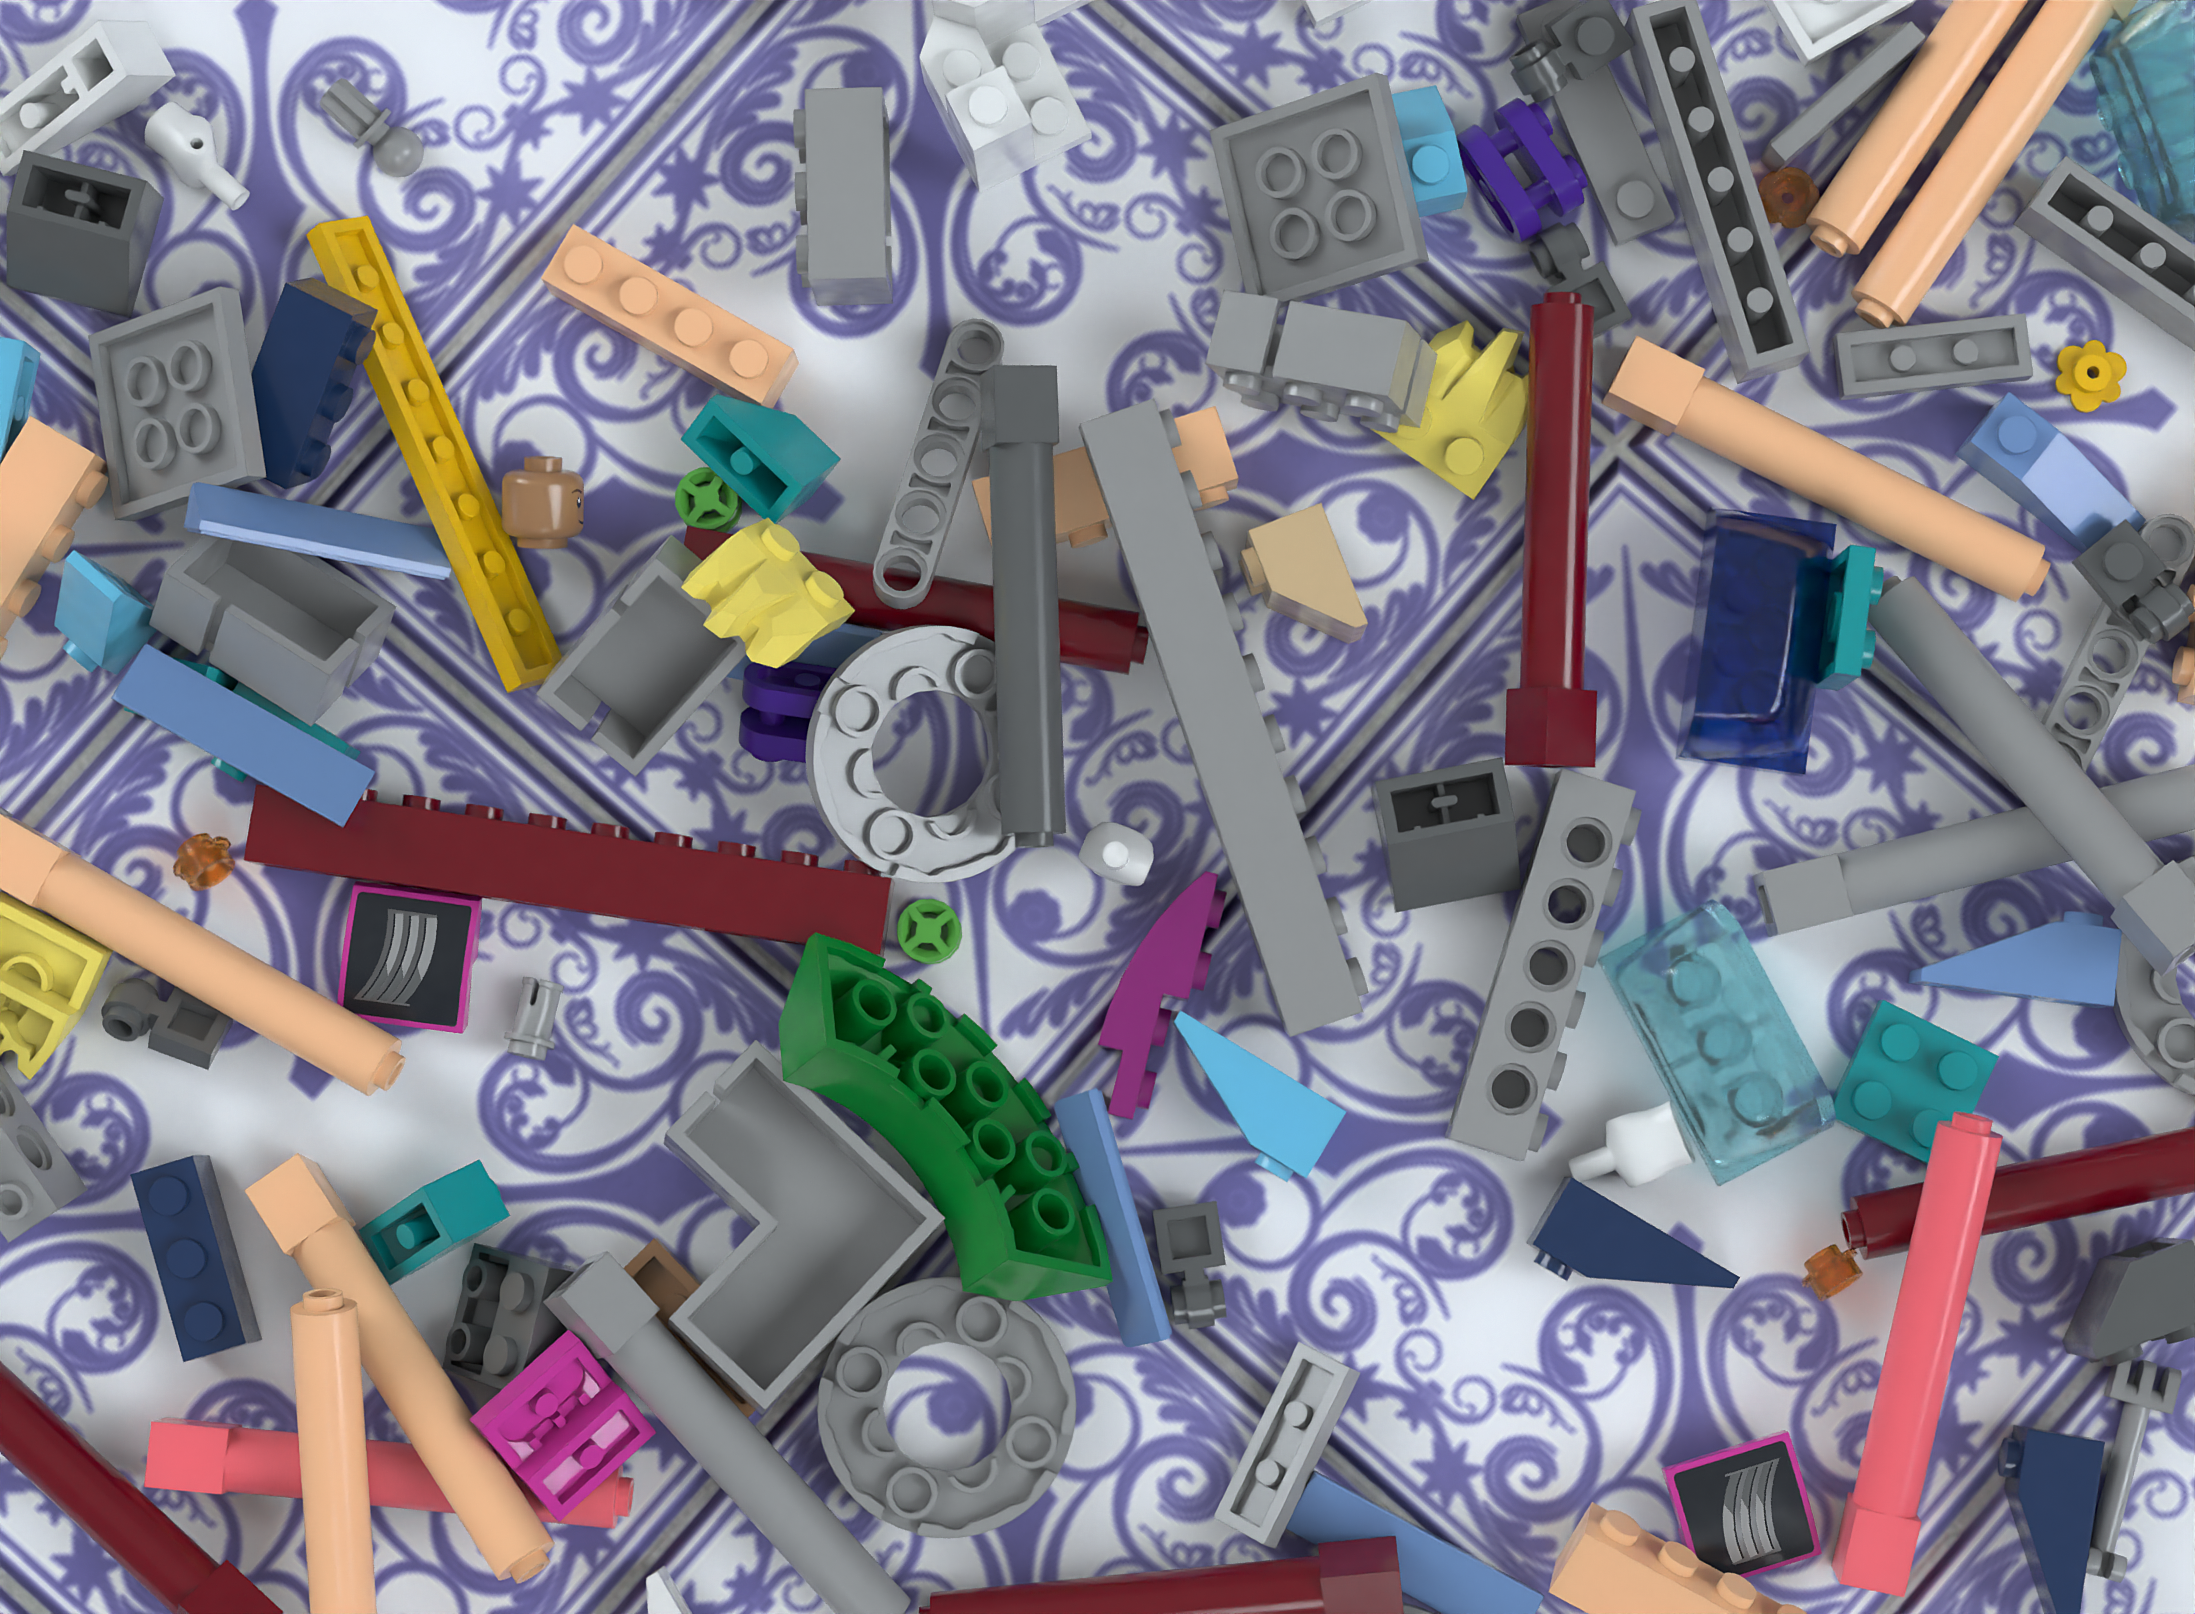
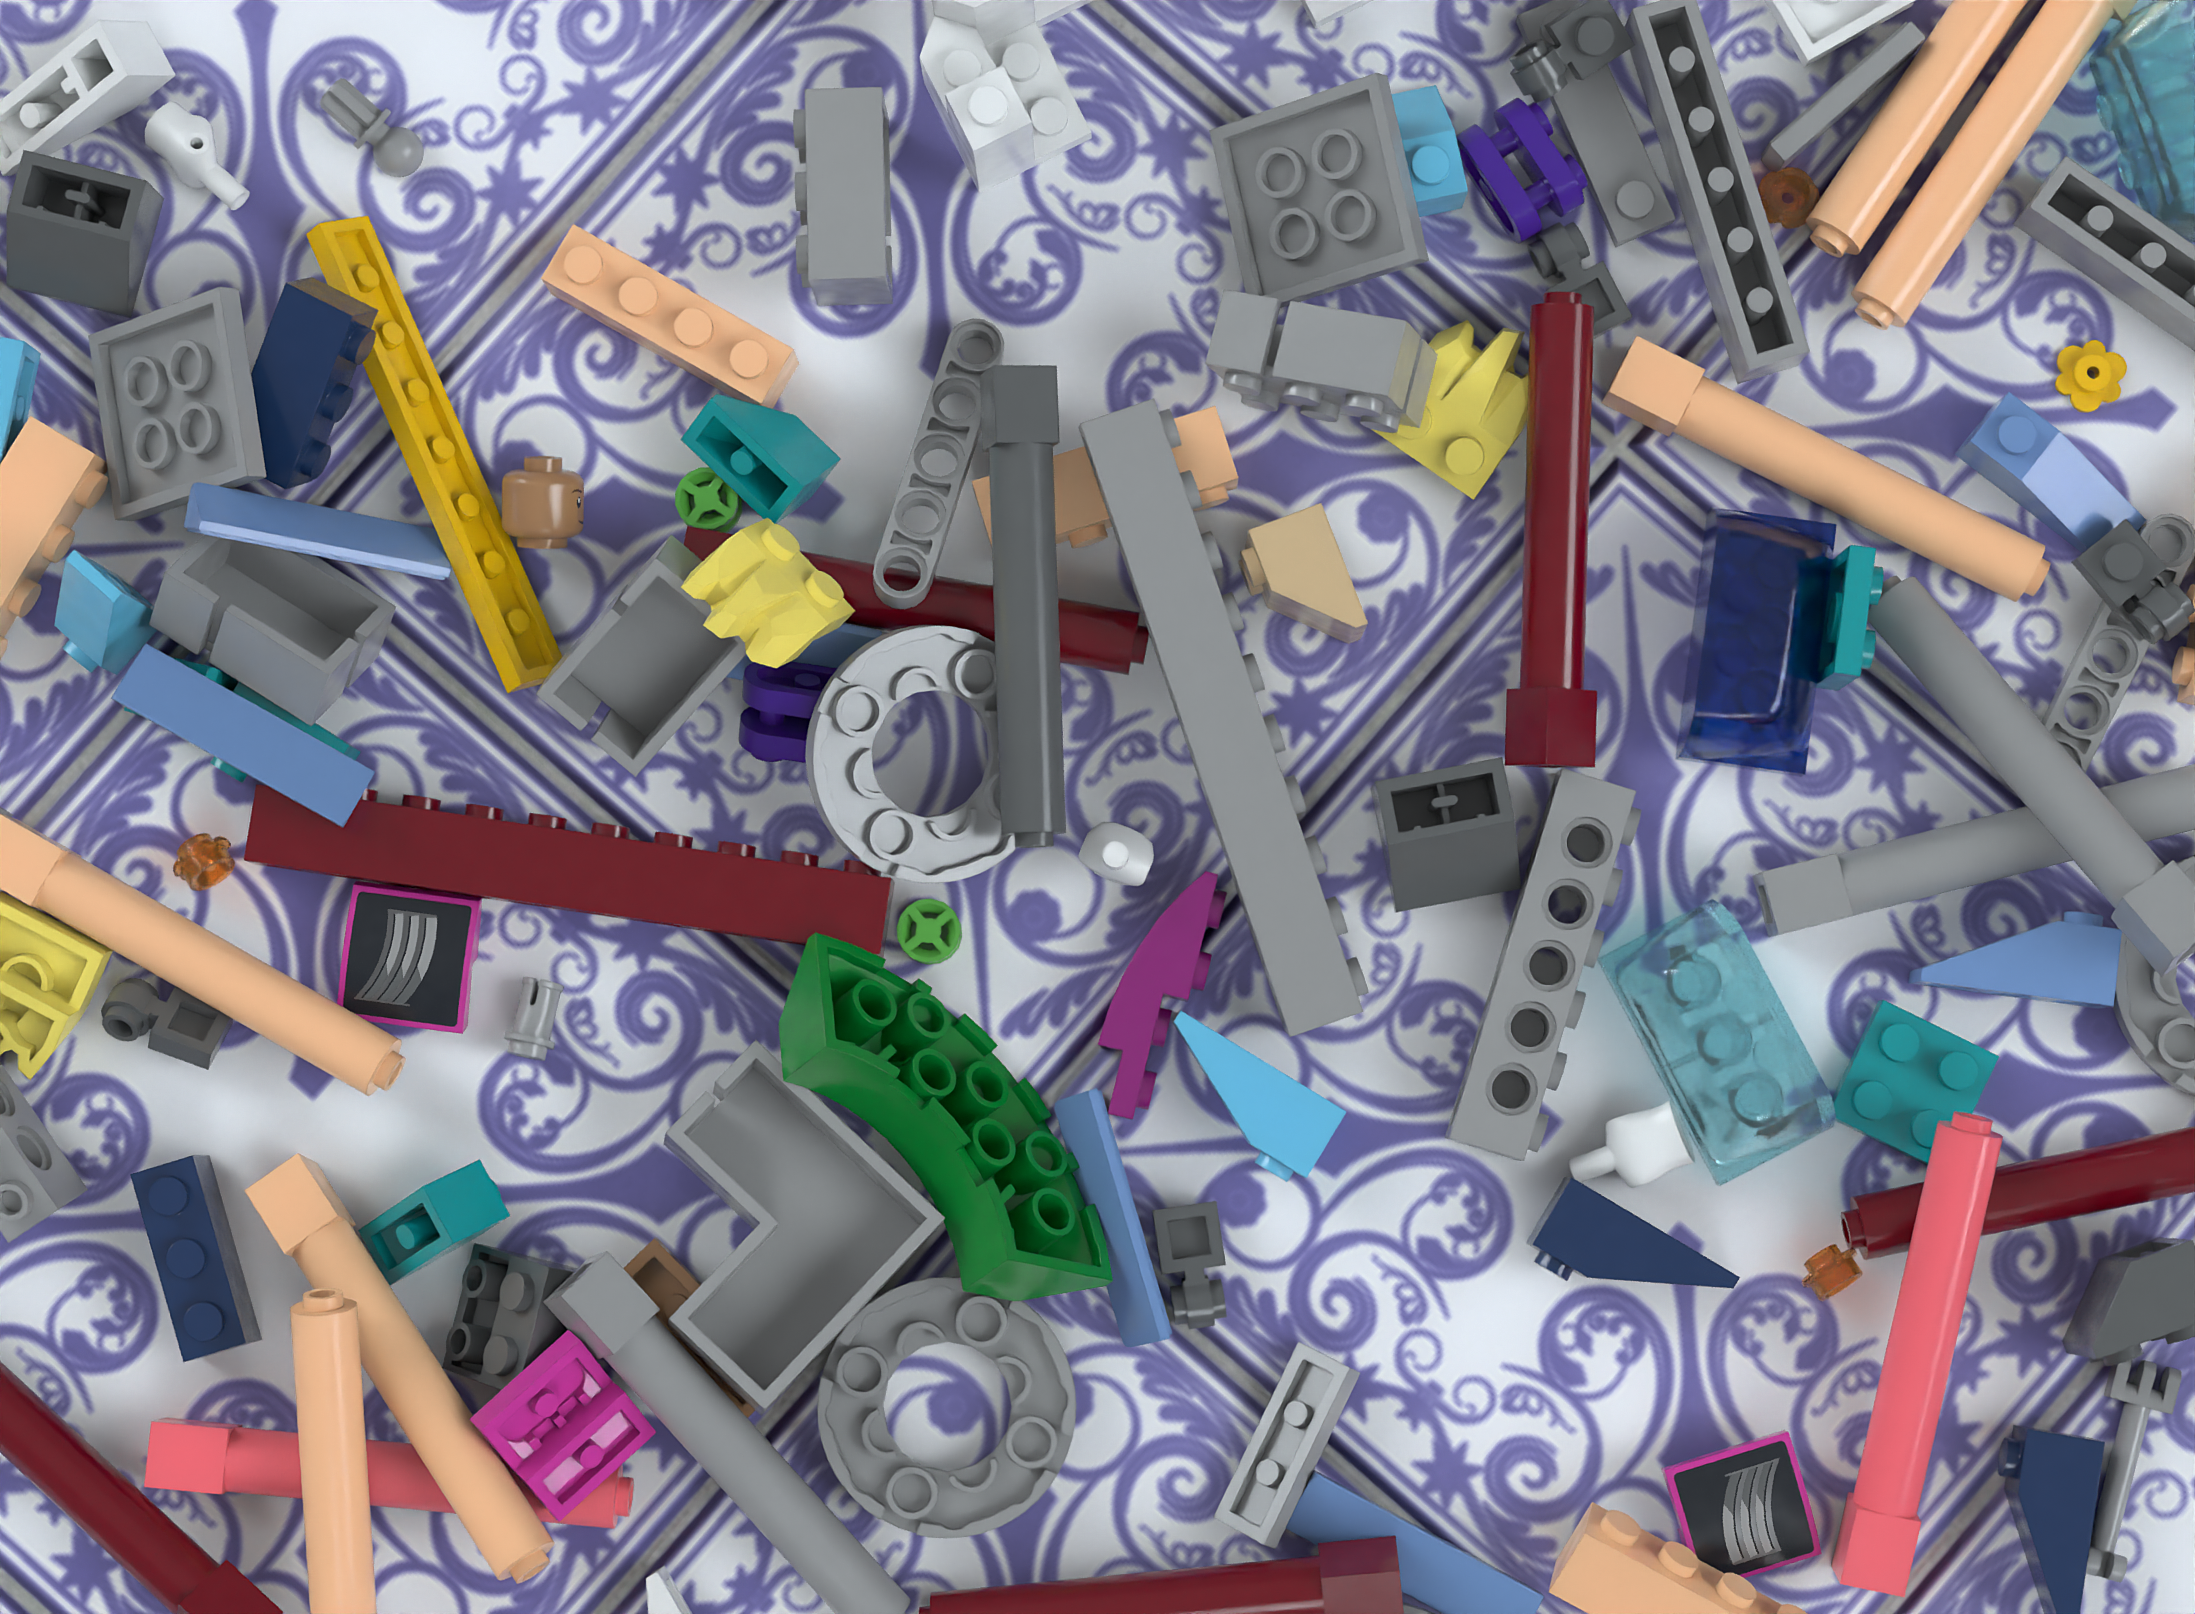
light grey plate [1832,313,2033,400] -> none

